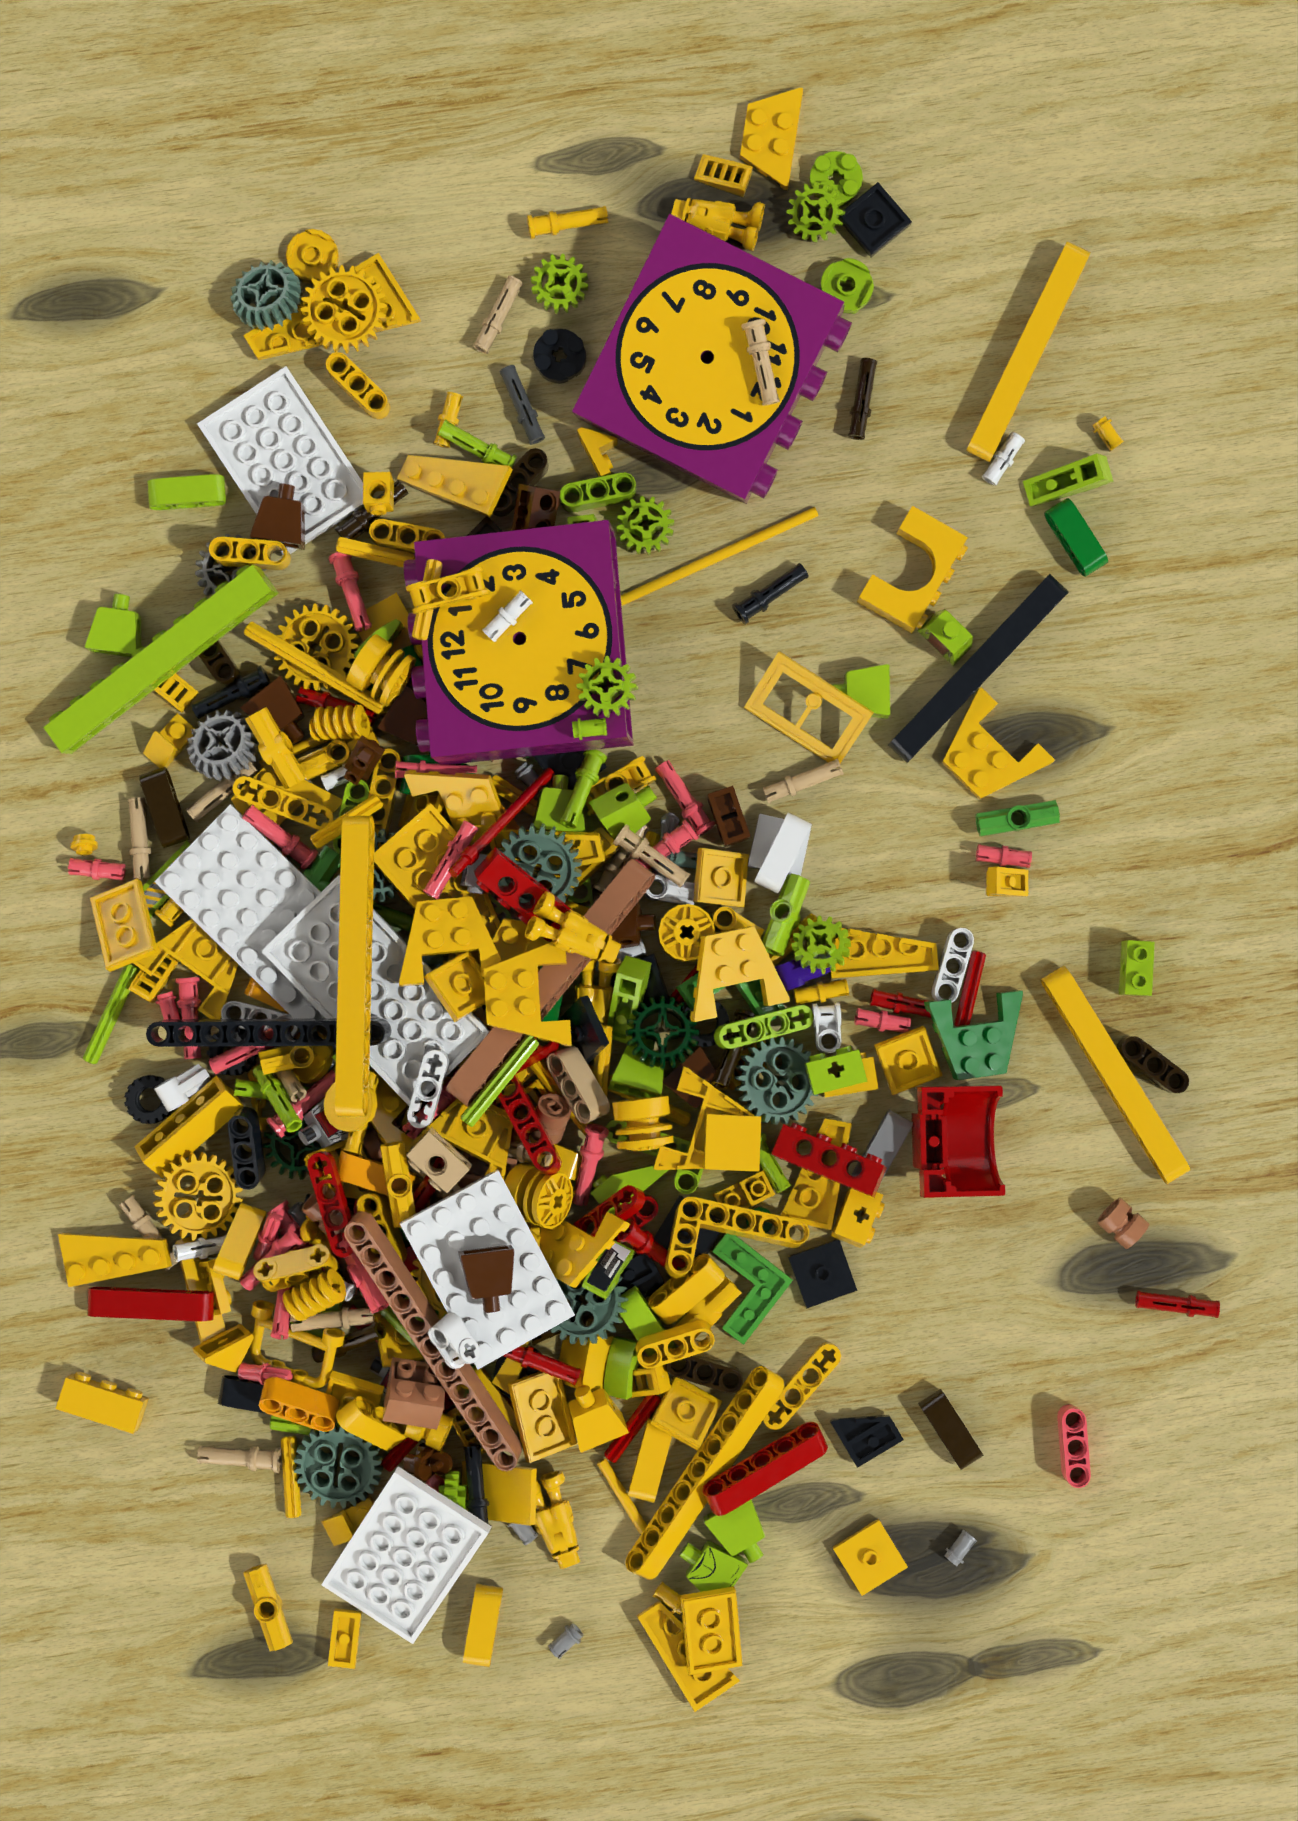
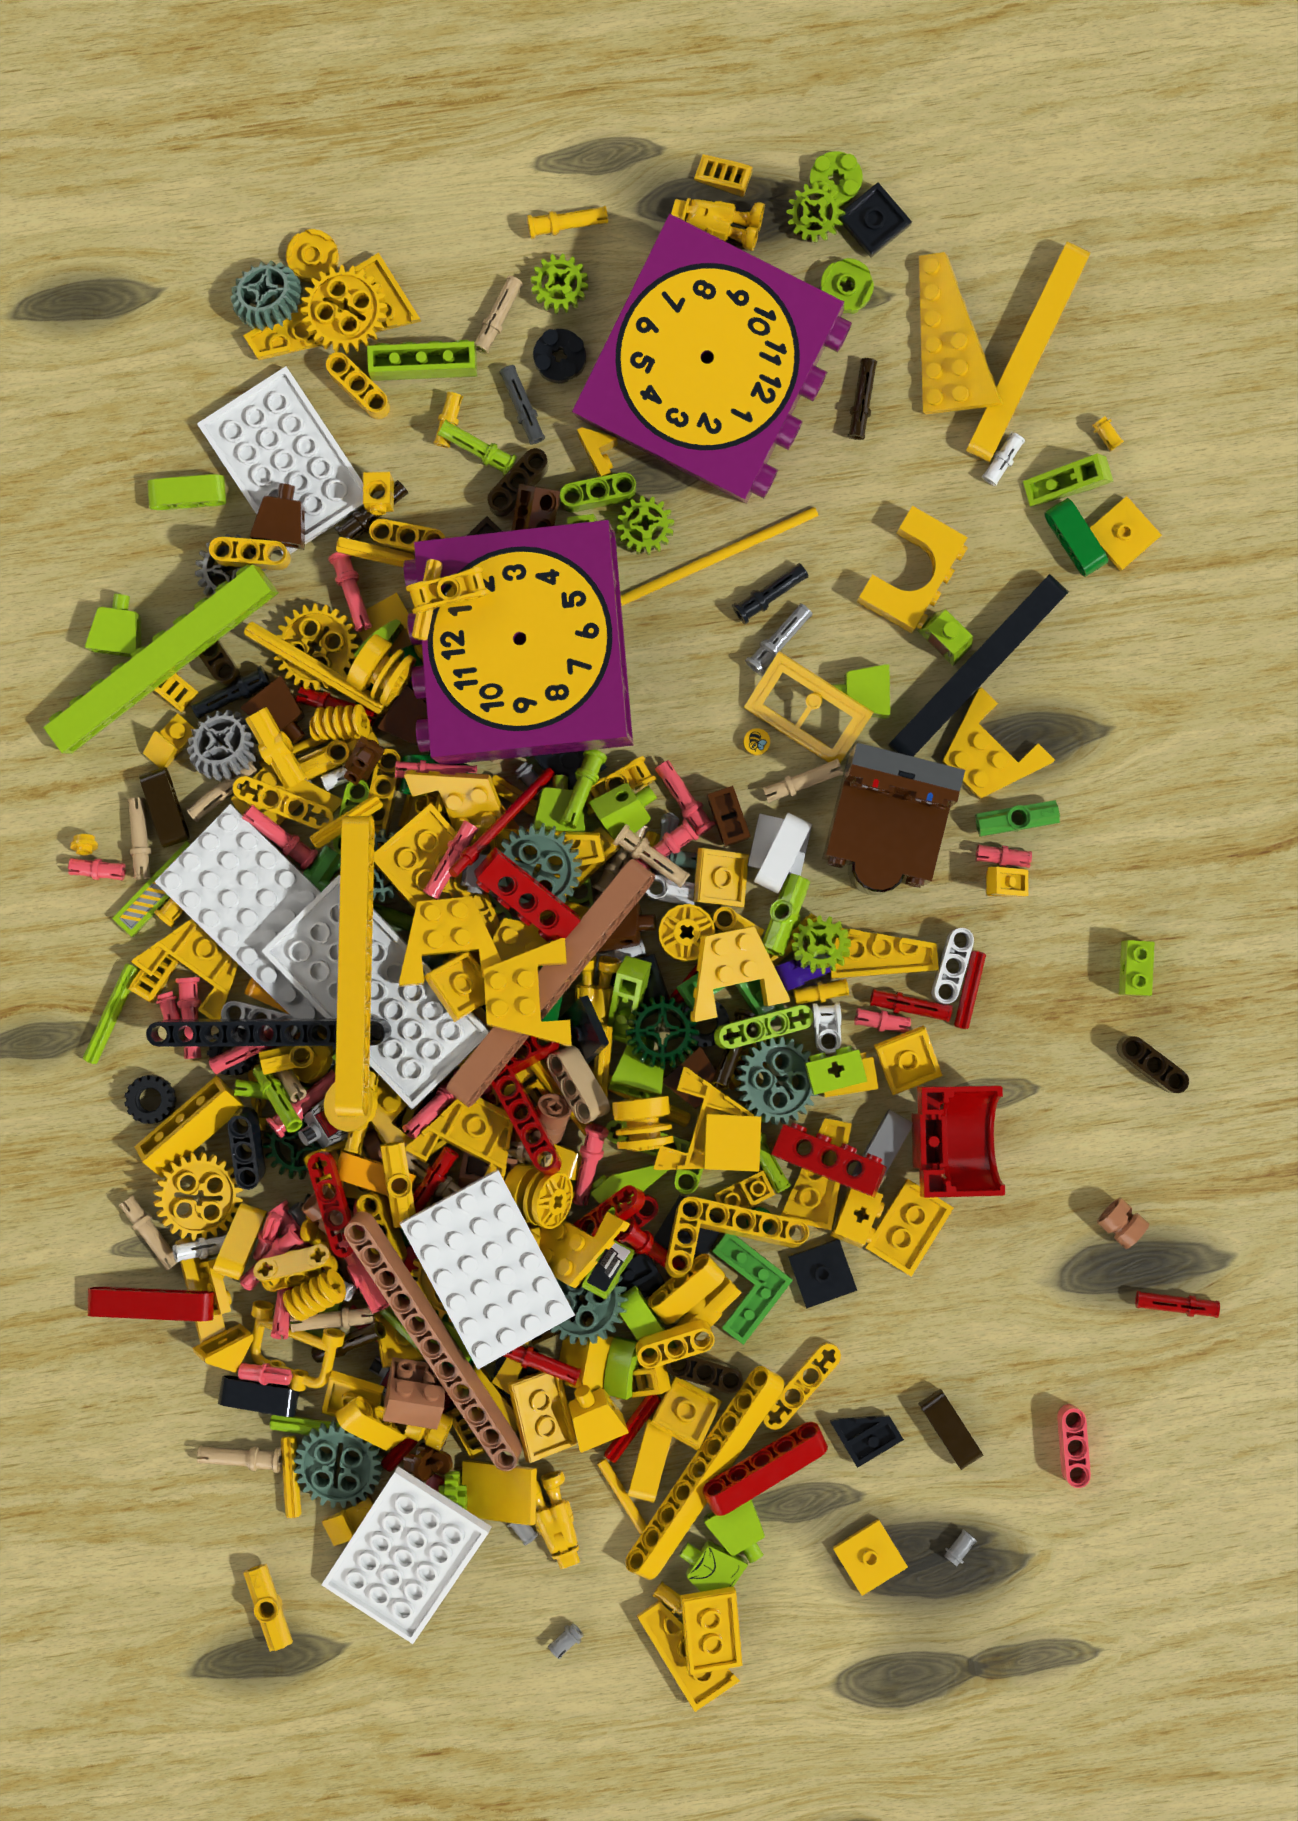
yellow brick [55,1372,149,1434] -> none
yellow wing [58,1233,172,1287] -> none
yellow tile [90,878,158,972] -> none
white piece [154,1064,210,1112] -> none
light orange beam [259,1377,340,1432] -> none
yellow plate [328,1608,362,1669] -> none
yellow wing [397,455,513,517] -> none
tan brick [406,1127,472,1193] -> none
white beam [407,1049,449,1128] -> none
white piece [428,1312,480,1369] -> none
reddish brown torso [458,1245,514,1313] -> none
lime axle [461,1035,539,1127] -> none
yellow beam [463,1583,503,1667] -> none
black pin [464,1445,492,1529] -> none
white pin [482,590,533,642] -> none
yellow piece [525,891,621,964] -> none
lime pin [572,718,607,740] -> none
lime gear [577,656,638,718] -> none
yellow wing [740,88,803,190] -> none
tan pin [741,319,780,406] -> none
green wing [924,990,1023,1080] -> none
yellow beam [1040,965,1190,1184] -> none
none -> lime brick [367,340,477,381]
none -> tile [743,728,770,756]
none -> light grey pin [745,603,813,676]
none -> reddish brown piece [822,743,965,895]
none -> yellow plate [865,1179,954,1277]
none -> yellow wing [919,252,1003,414]
none -> yellow plate [1090,496,1162,572]

